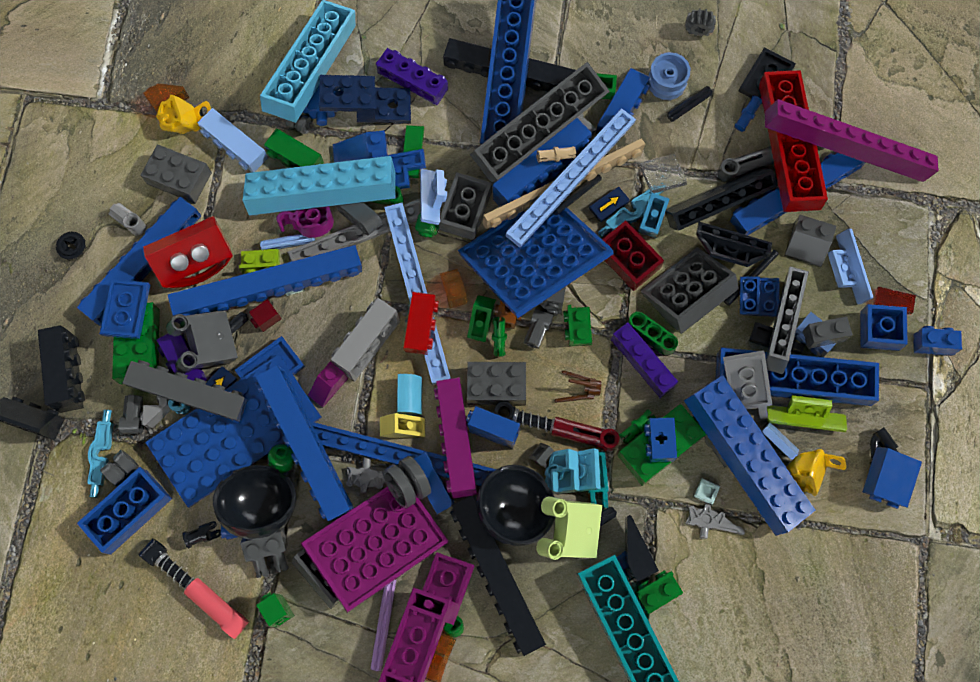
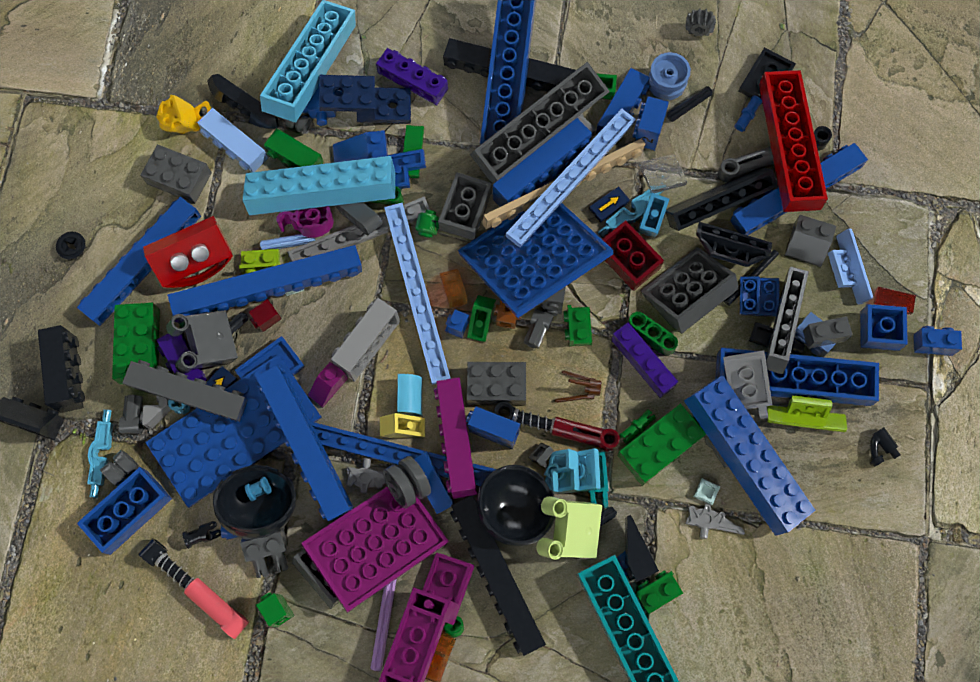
blue tile [99,279,150,339] -> none
light grey piece [109,203,146,235] -> none
clear orange slope [143,83,190,113] -> none
green head [268,444,294,474] -> none
red brick [404,292,439,355] -> none
light blue bracket [420,169,447,225] -> none
green pin [492,317,507,357] -> none
tan pin [536,146,576,163] -> none
black bar [553,174,602,215] -> none
blue brick [644,418,677,462] -> none
light blue tile [762,423,799,460] -> none
magenta brick [765,99,939,182] -> none
yellow piece [786,449,847,496] -> none
blue brick [862,447,922,509] -> none
none -> black brick [207,74,279,129]
none -> dark azure bush [245,477,271,501]
none -> blue brick [445,310,470,338]
none -> blue brick [633,96,669,151]

